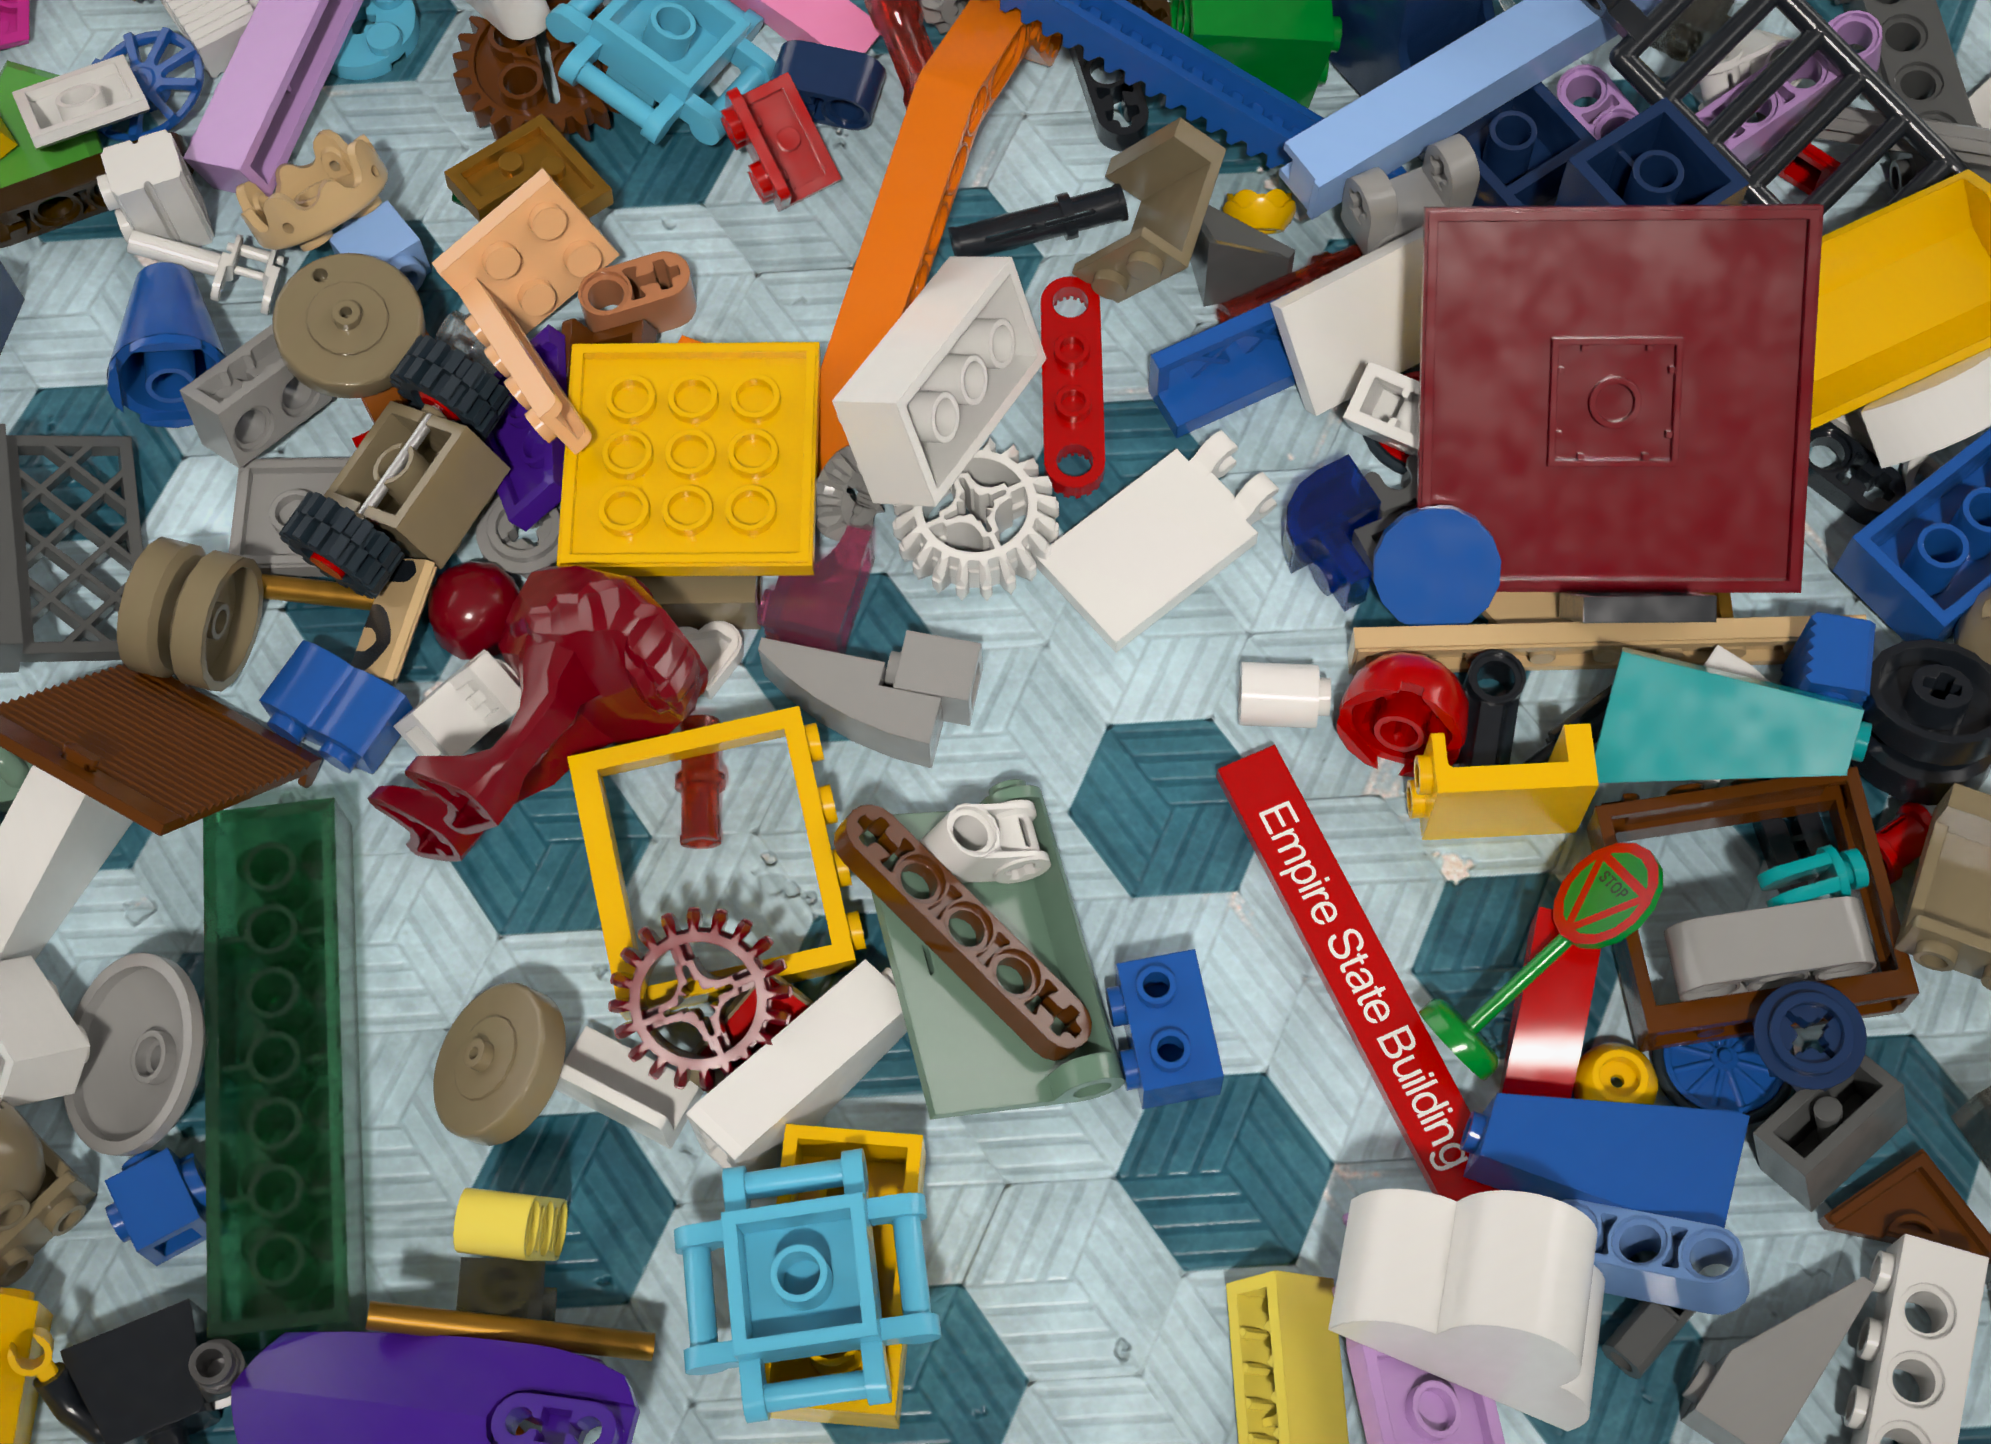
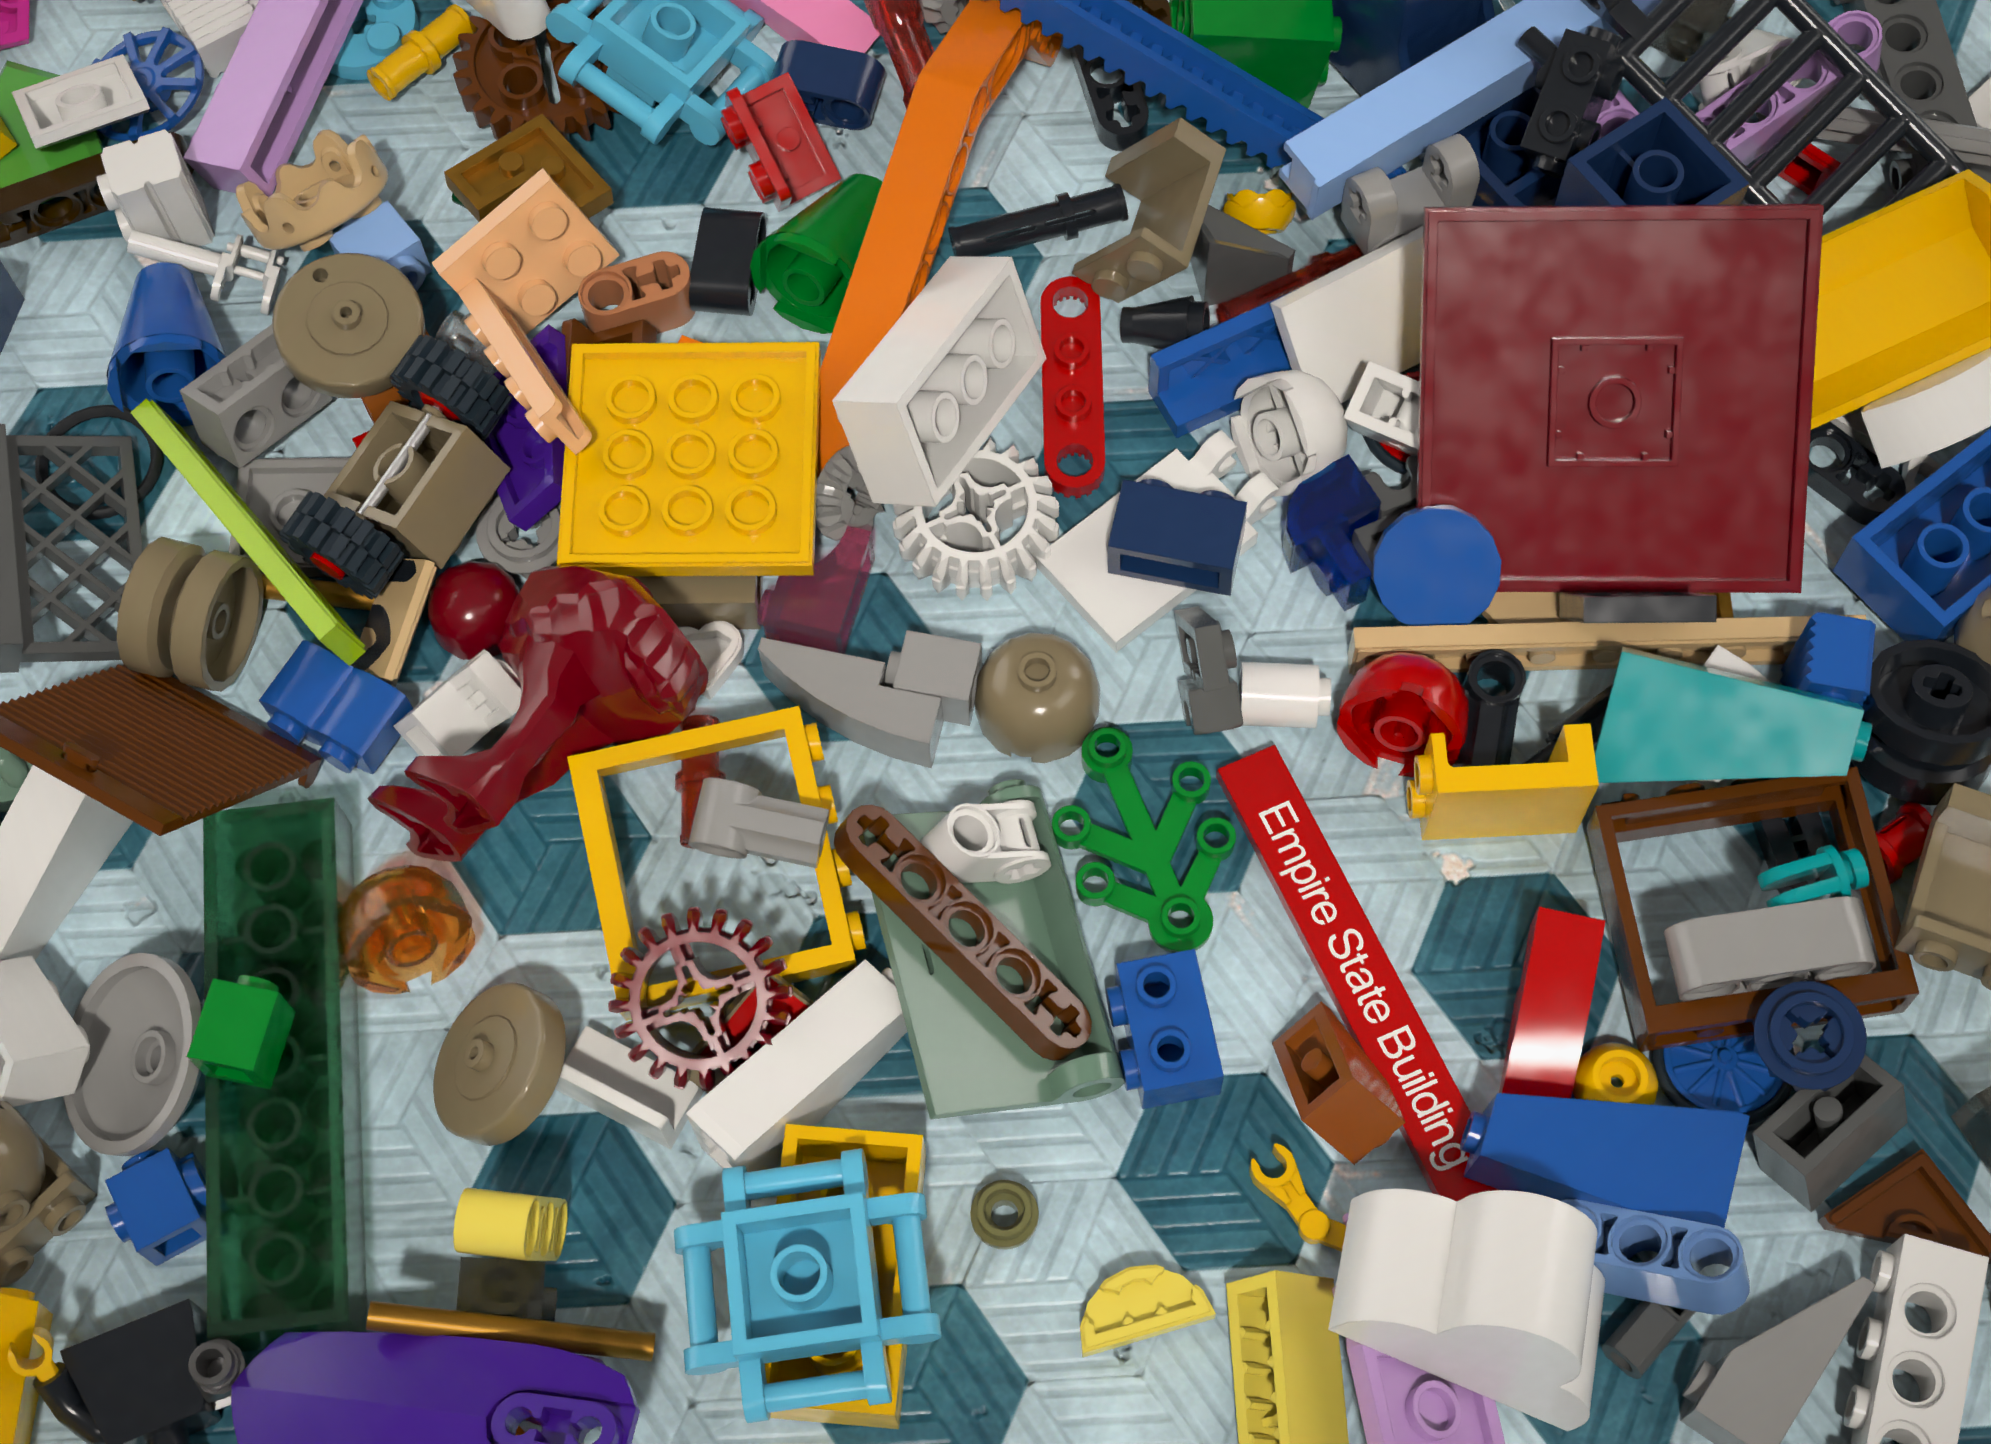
green piece [1419,843,1663,1081] -> none
none -> black tyre [35,405,163,520]
none -> lime tile [130,398,366,666]
none -> green brick [186,975,296,1090]
none -> clear orange cylinder [338,865,475,994]
none -> yellow pin [366,4,473,101]
none -> light grey piece [688,778,829,868]
none -> black beam [689,207,766,316]
none -> green cone [750,174,882,334]
none -> olive plate [970,1180,1039,1250]
none -> dark tan cylinder [975,633,1100,763]
none -> green plant [1052,727,1236,953]
none -> light yellow plate [1080,1264,1216,1358]
none -> dark blue brick [1108,479,1247,596]
none -> black cone [1120,295,1210,349]
none -> dark grey plate [1174,606,1243,735]
none -> white cylinder [1231,370,1348,497]
none -> yellow piece [1249,1143,1346,1252]
none -> dark orange slope [1272,1001,1406,1165]
none -> black brick [1518,26,1625,179]

